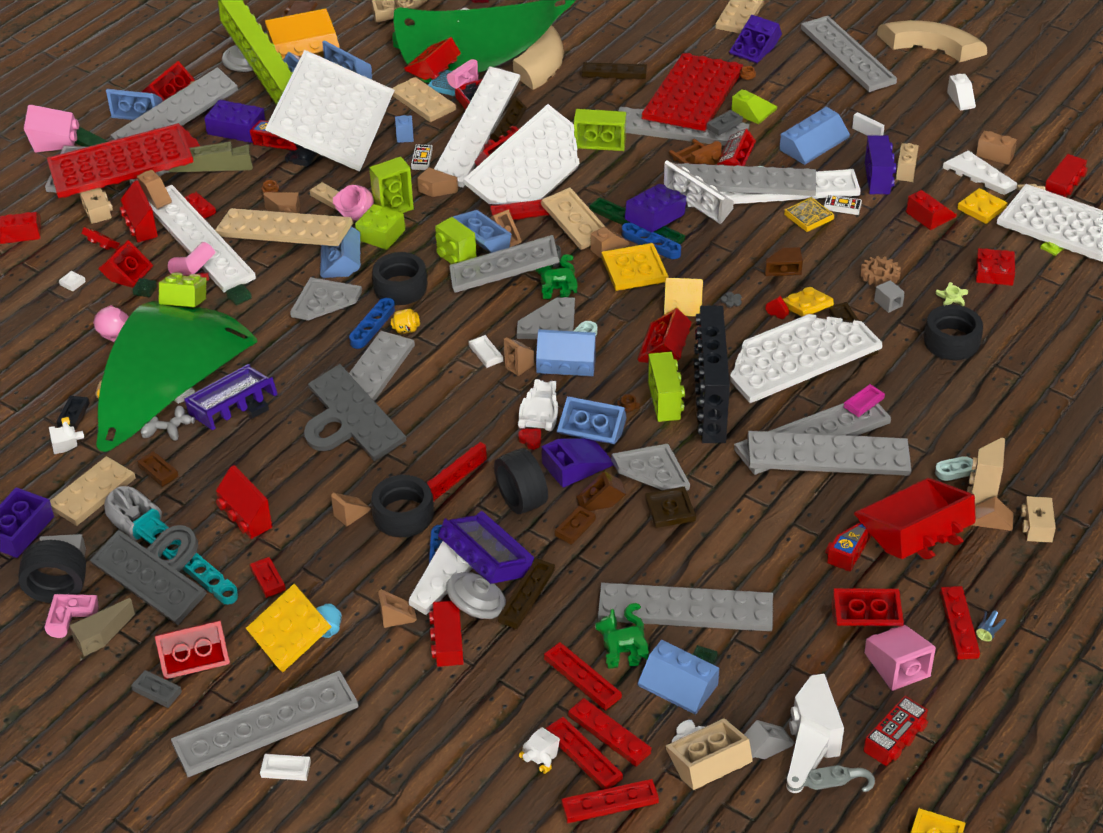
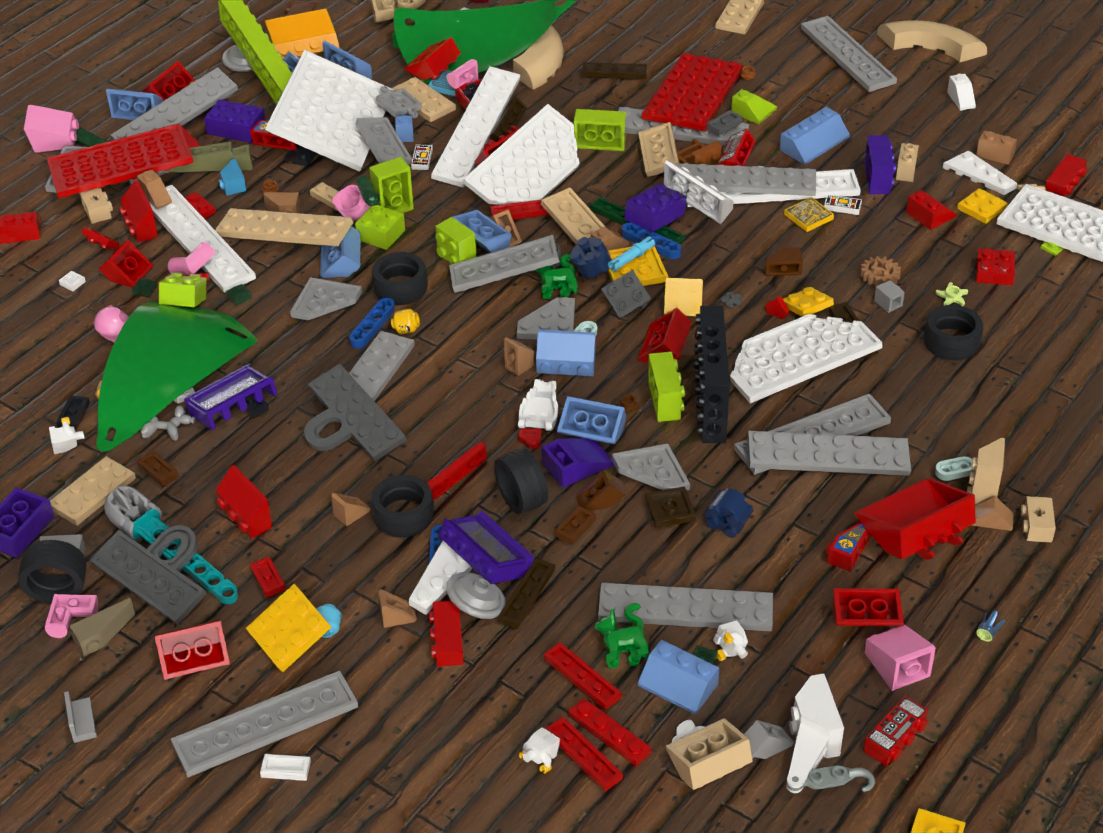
dark grey plate [131,670,182,708] -> none
medium nougat slope [417,167,458,197] -> none
white tile [469,335,503,368] -> none
red plate [561,779,659,824] -> none
dark purple slope [729,14,782,63] -> none
dark pink tile [844,384,885,417] -> none
white tile [852,112,885,136] -> none
red plate [940,586,980,660] -> none
none -> light grey panel [64,691,97,743]
none -> dark azure slope [218,158,246,196]
none -> light grey plate [355,117,412,165]
none -> clear green piece [355,175,380,207]
none -> light grey plate [376,86,422,119]
none -> dark blue brick [570,237,612,279]
none -> dark grey hinge [602,270,652,318]
none -> medium azure pin [608,236,655,272]
none -> tan plate [638,122,679,177]
none -> dark blue brick [705,488,753,538]
none -> white piece [713,620,748,661]

